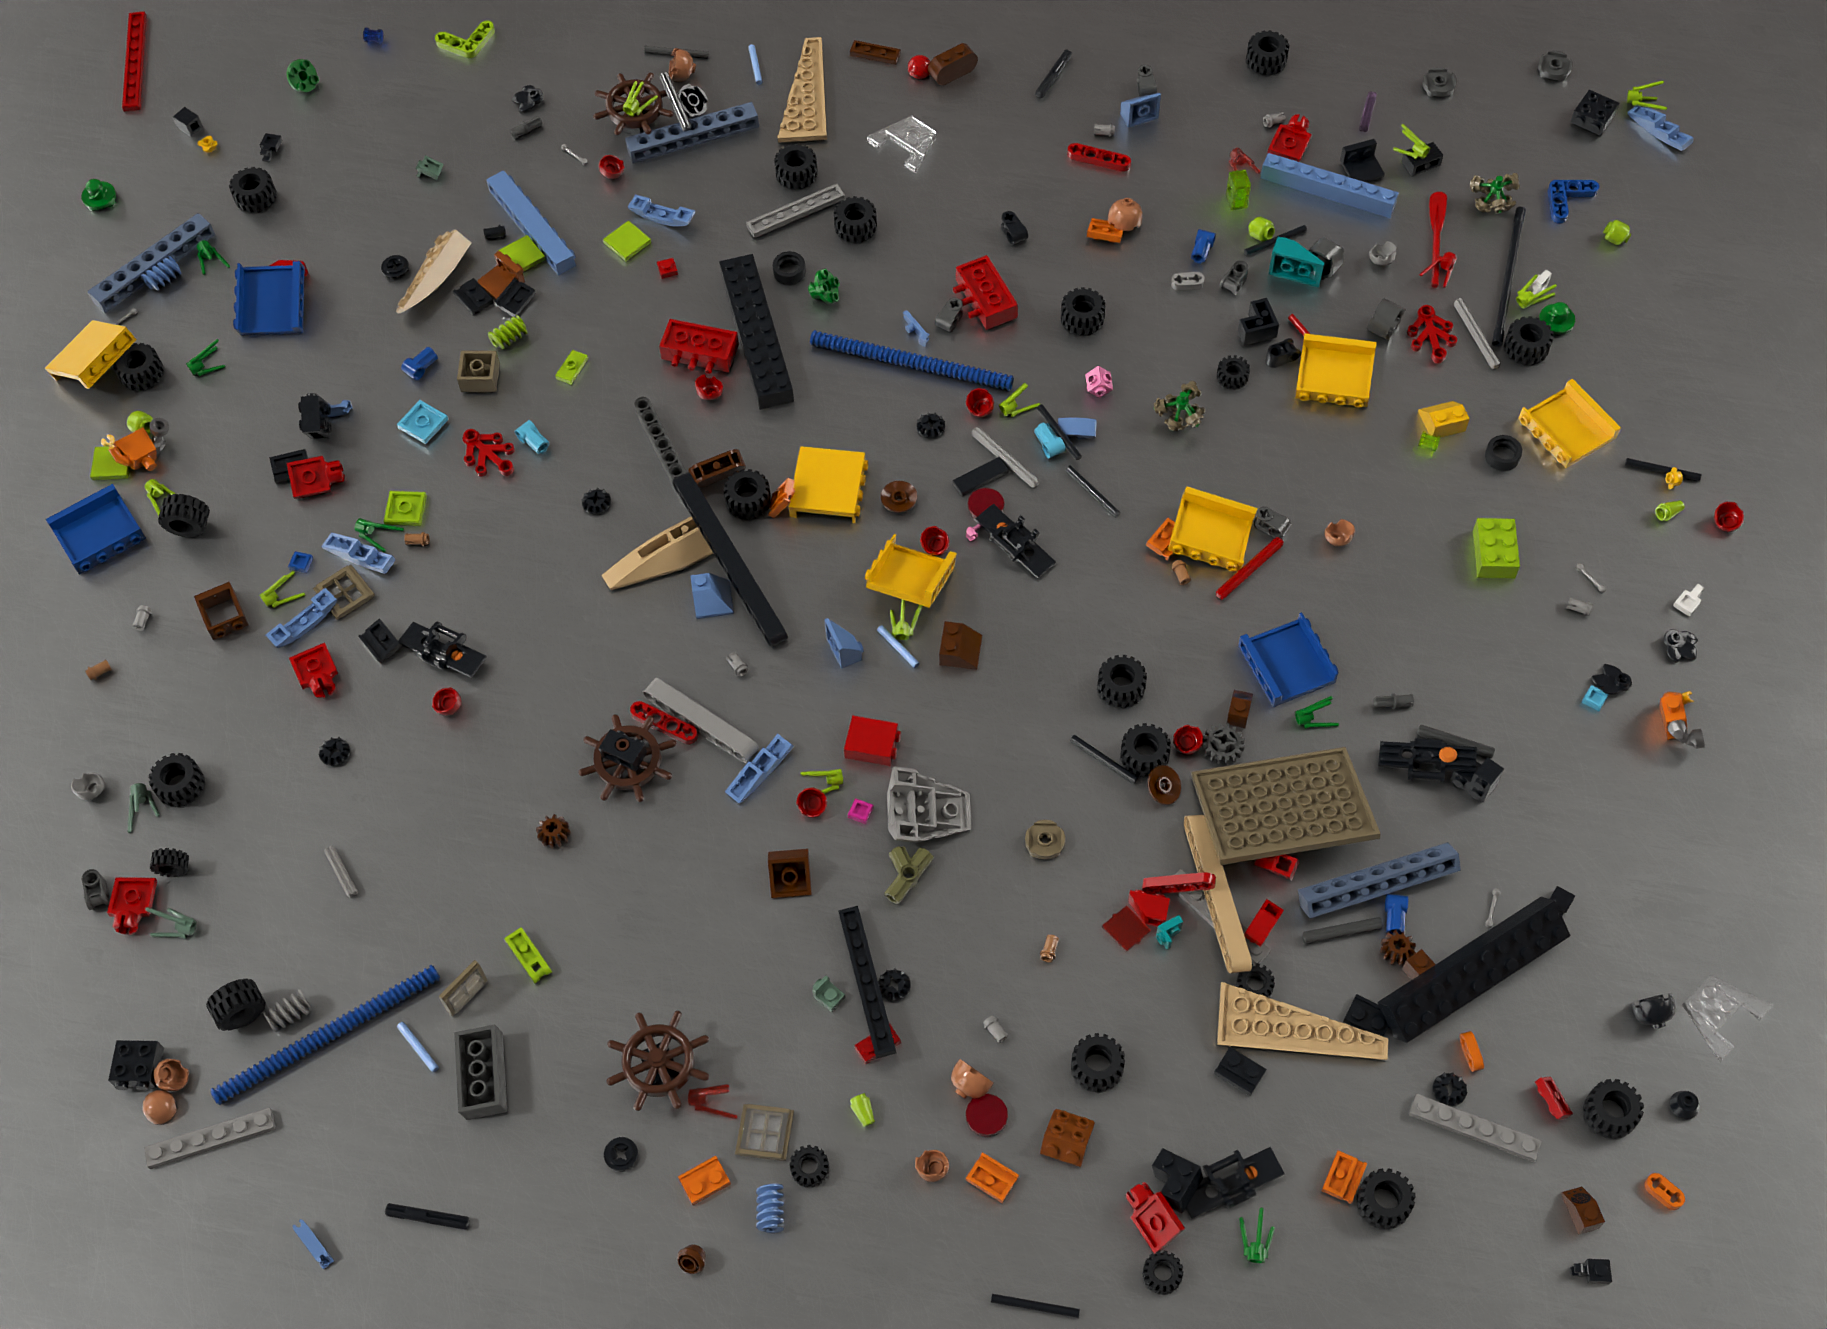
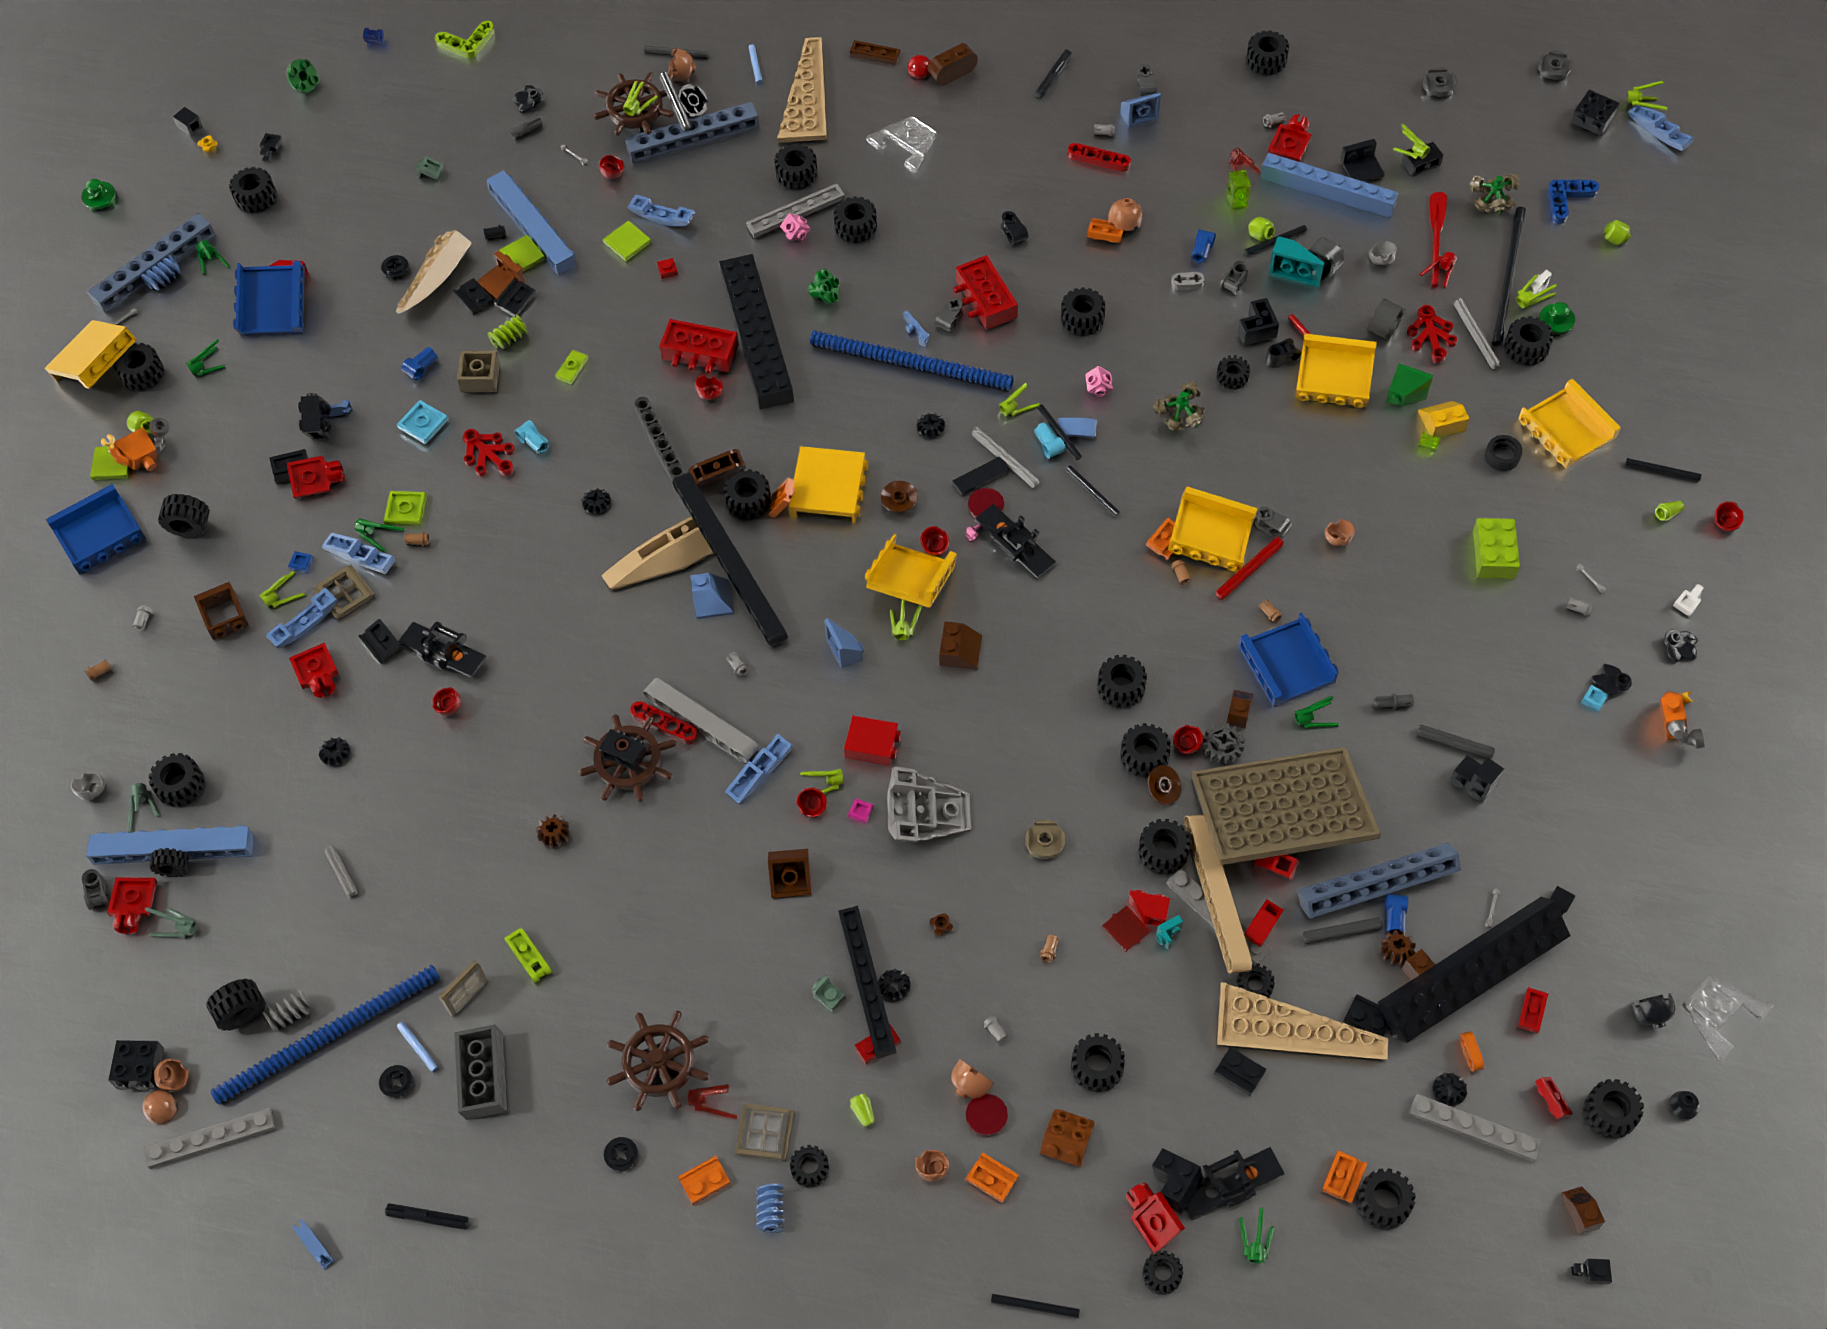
red tile [122,11,146,112] -> none
lime plant [144,479,176,516] -> none
reddish brown cone [677,1244,706,1274] -> none
black tyre [772,251,806,285] -> none
light blue bar [877,625,920,668] -> none
olive piece [884,846,934,905] -> none
red hair [966,388,994,418] -> none
black bar [1070,735,1138,784] -> none
red beam [1142,872,1216,894] -> none
clear purple axle [1359,91,1377,132] -> none
black piece [1378,738,1477,782] -> none
orange beam [1644,1173,1685,1210] -> none
yellow plate [1665,467,1683,489] -> none
none -> medium blue brick [86,825,254,865]
none -> black gear [379,1065,413,1099]
none -> bright pink brick [780,213,811,242]
none -> reddish brown plate [930,913,953,936]
none -> black tyre [1138,819,1191,874]
none -> medium nougat pin [1259,599,1282,623]
none -> green slope [1386,363,1433,407]
none -> red plate [1517,987,1549,1034]

